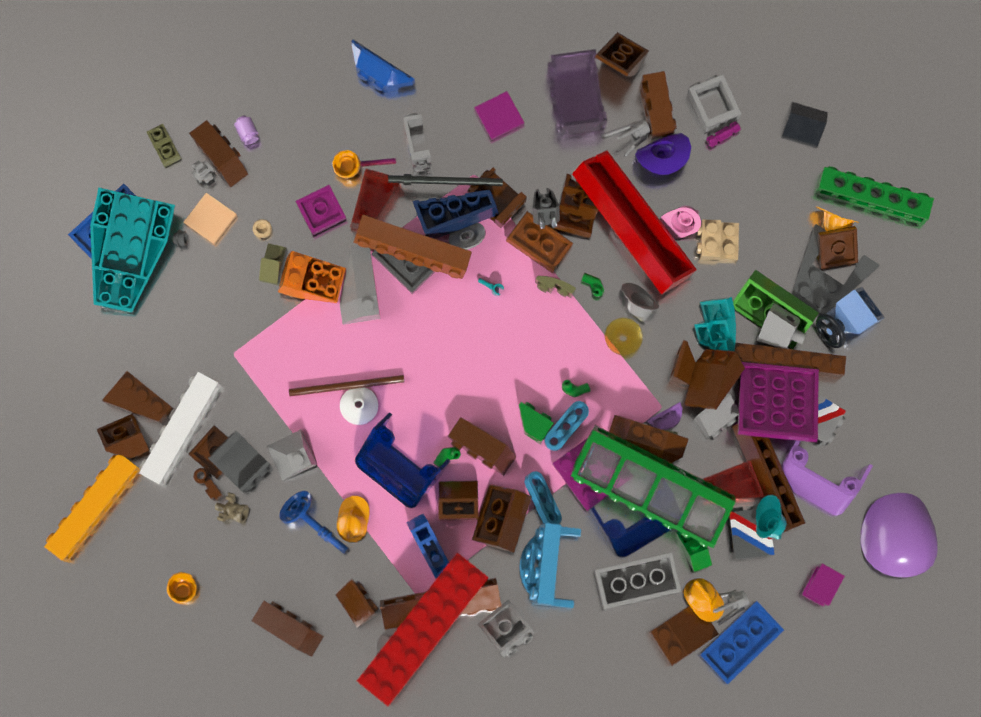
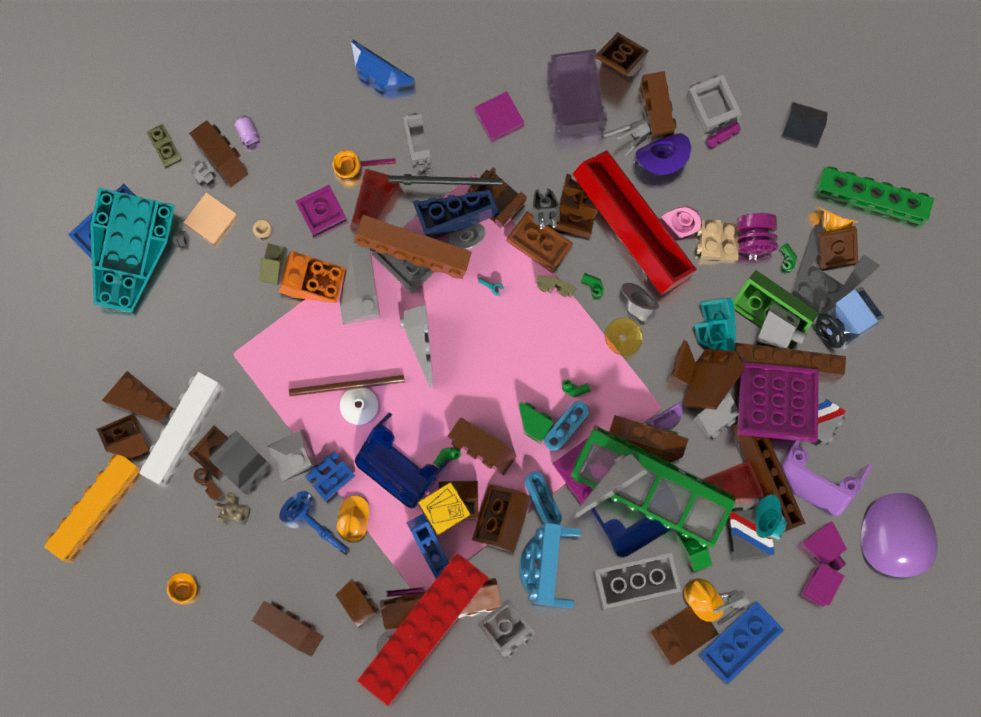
none -> blue plate [305,451,356,501]
none -> magenta piece [386,587,424,597]
none -> light grey wedge [400,305,433,389]
none -> yellow tile [417,481,472,536]
none -> light grey wedge [573,453,648,518]
none -> magenta wheel [737,213,778,255]
none -> green arm [780,243,797,271]
none -> magenta torso [799,521,847,571]

